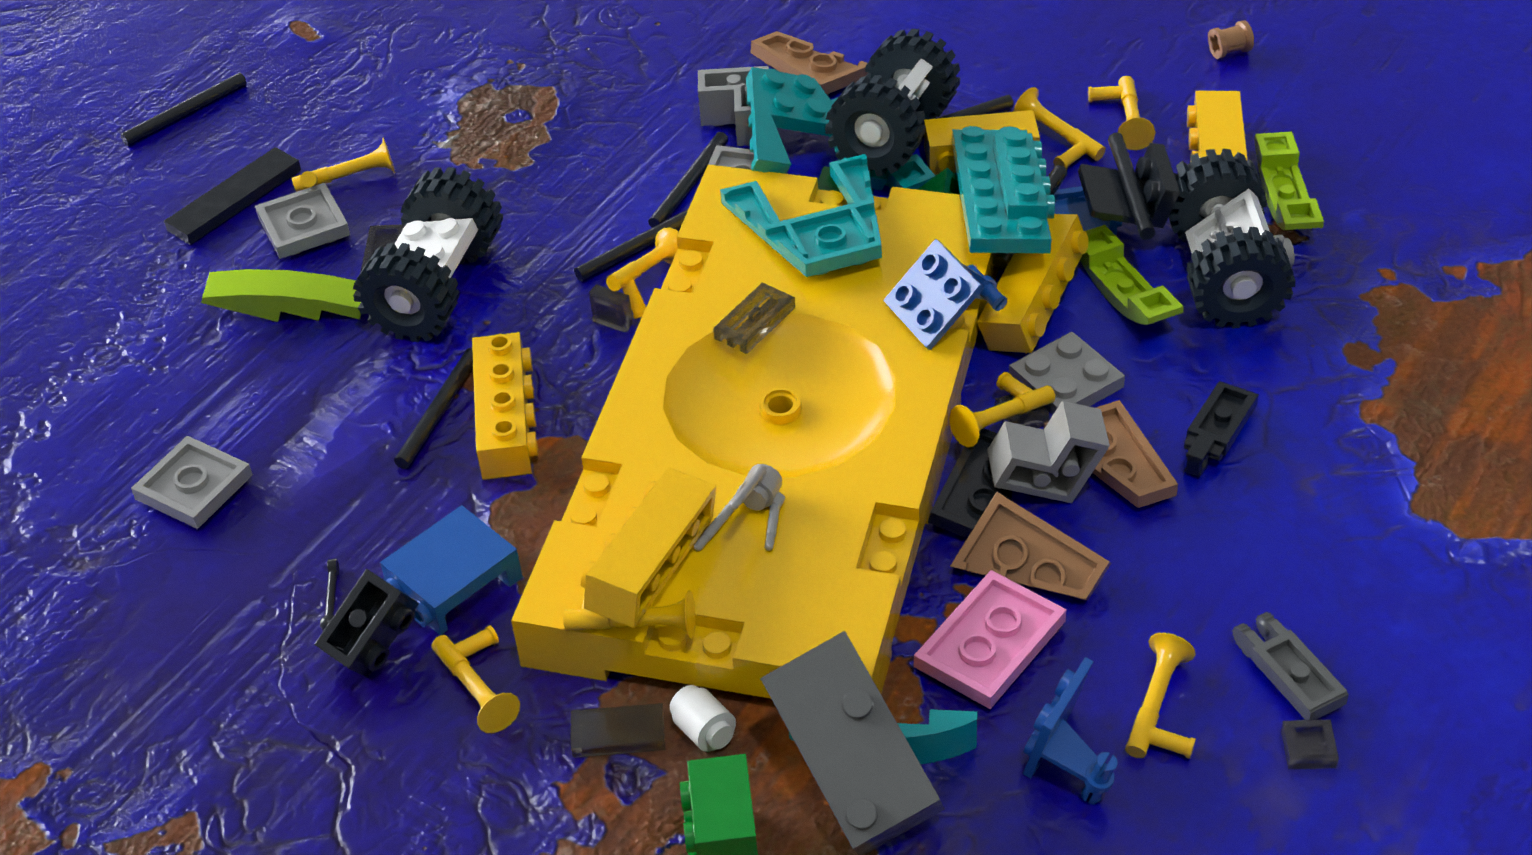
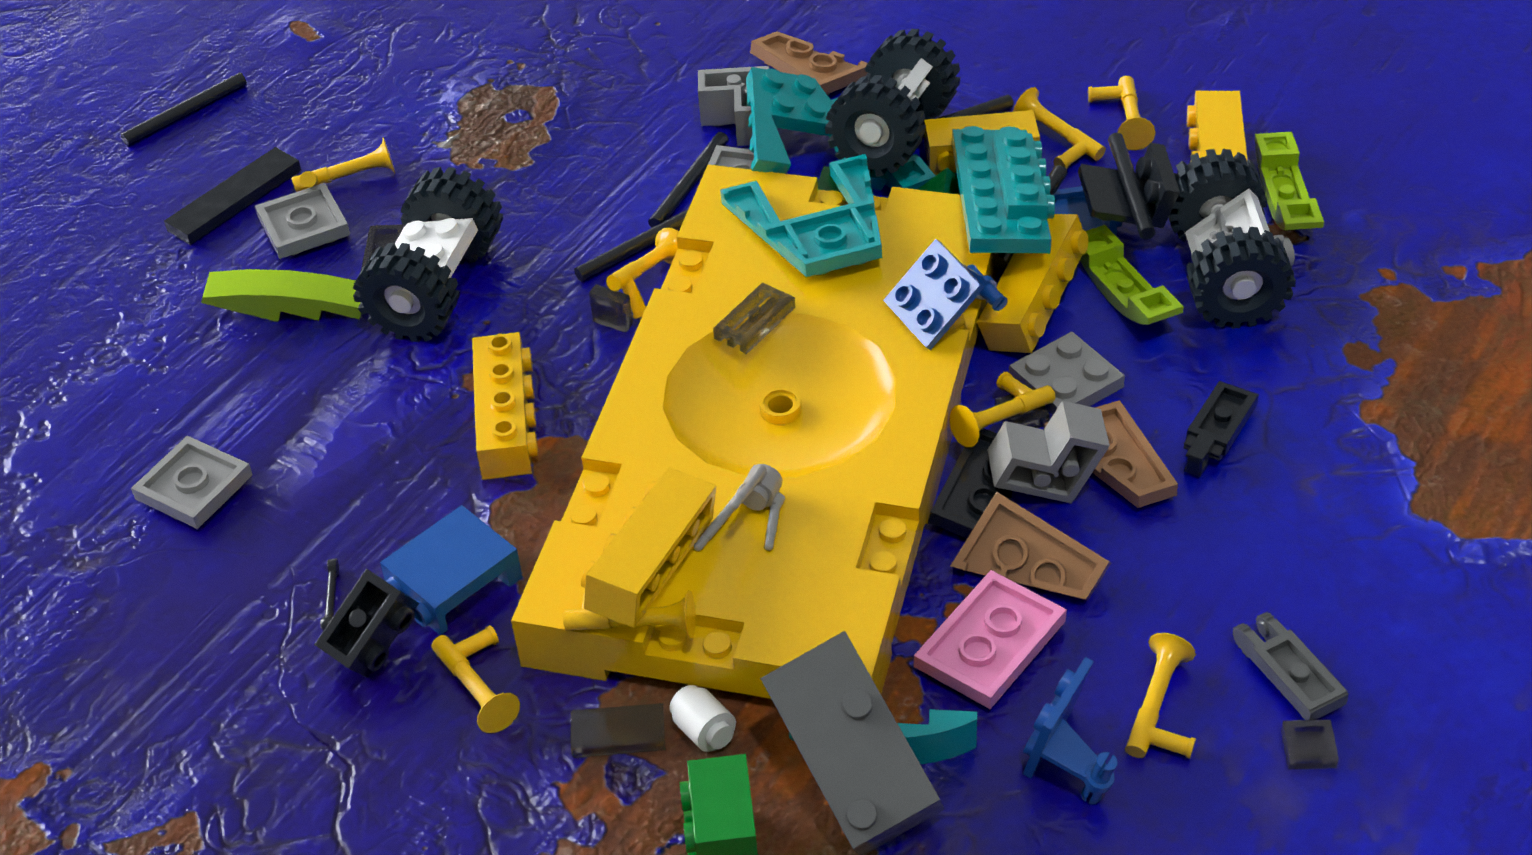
black bar [394,348,473,469] -> none
medium nougat bush [1208,20,1254,59] -> none

